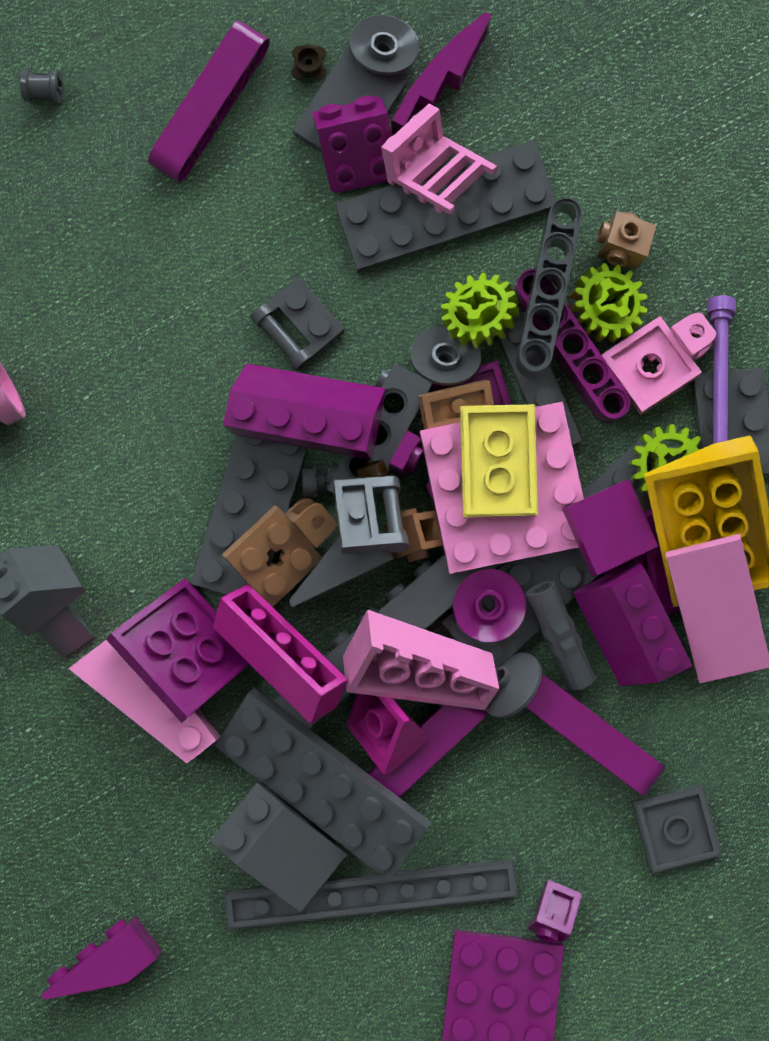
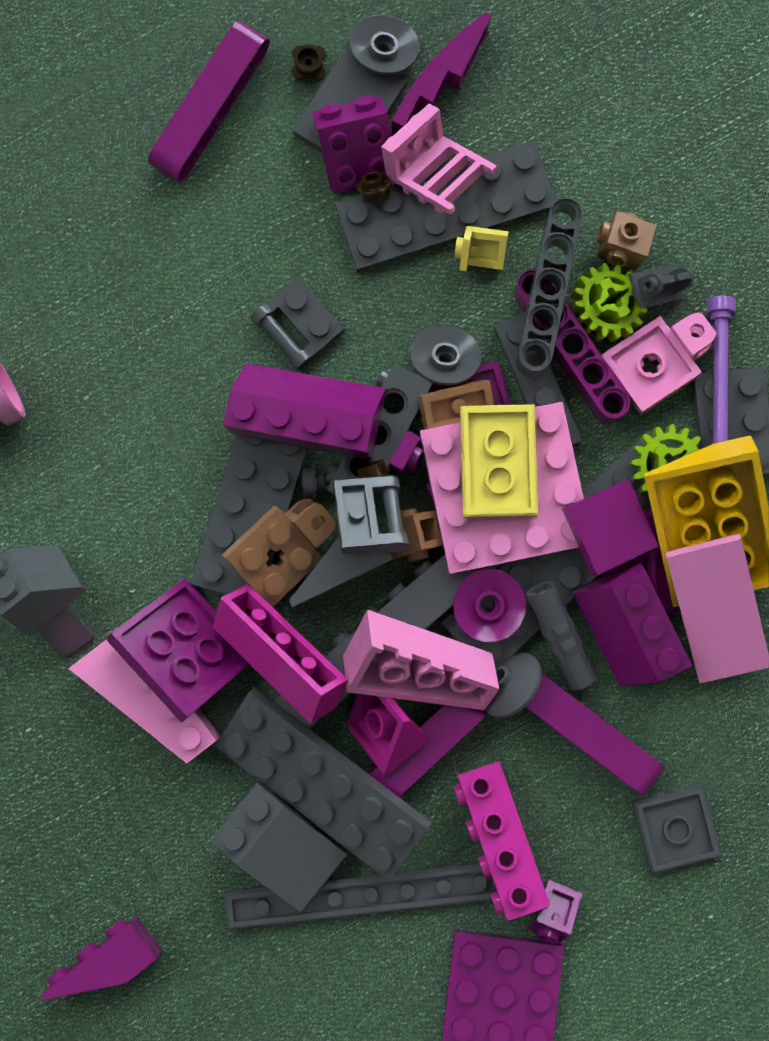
dark grey bush [20,69,63,103] -> none
lime gear [441,273,519,348] -> none
none -> dark brown plate [356,171,391,204]
none -> dark pink brick [453,761,550,921]
none -> light yellow bracket [454,226,509,271]
none -> dark grey hinge [628,266,694,309]

